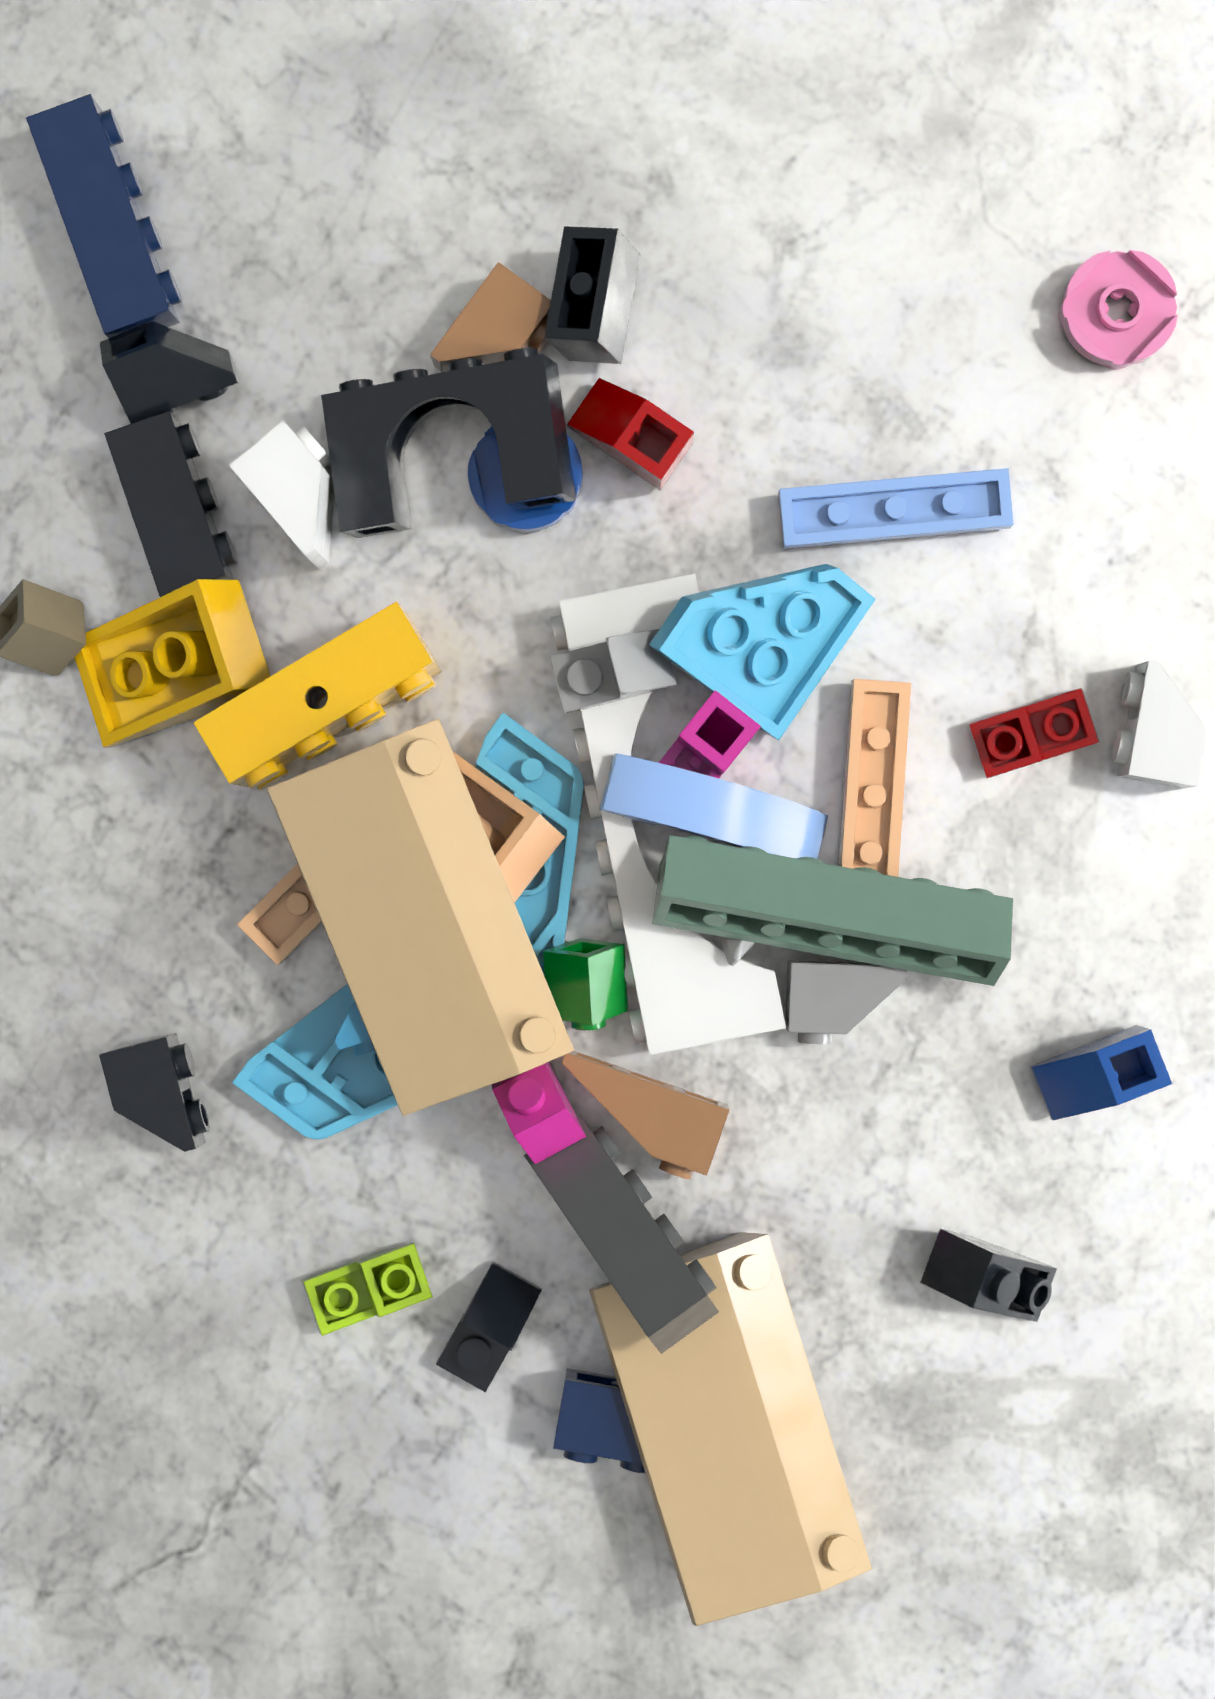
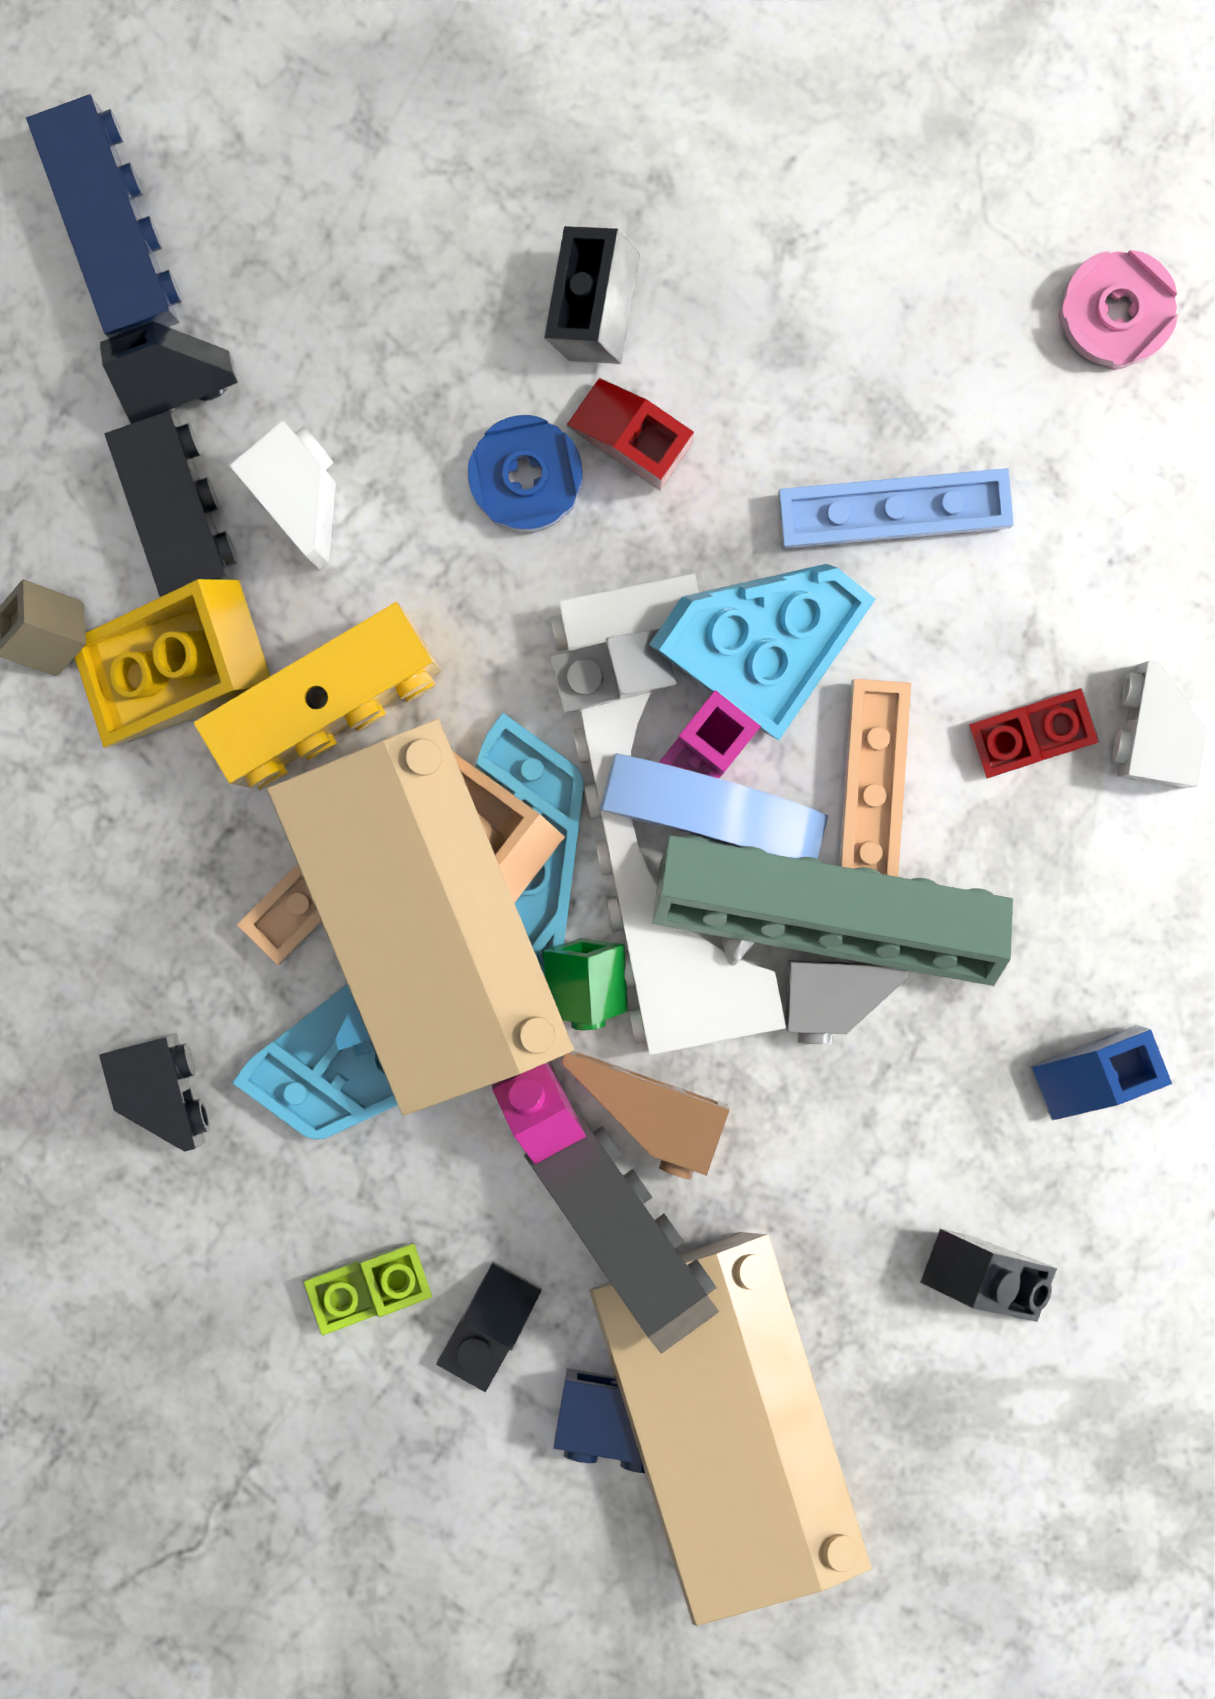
black arch [321,348,576,538] -> none
medium nougat slope [430,262,551,372] -> none

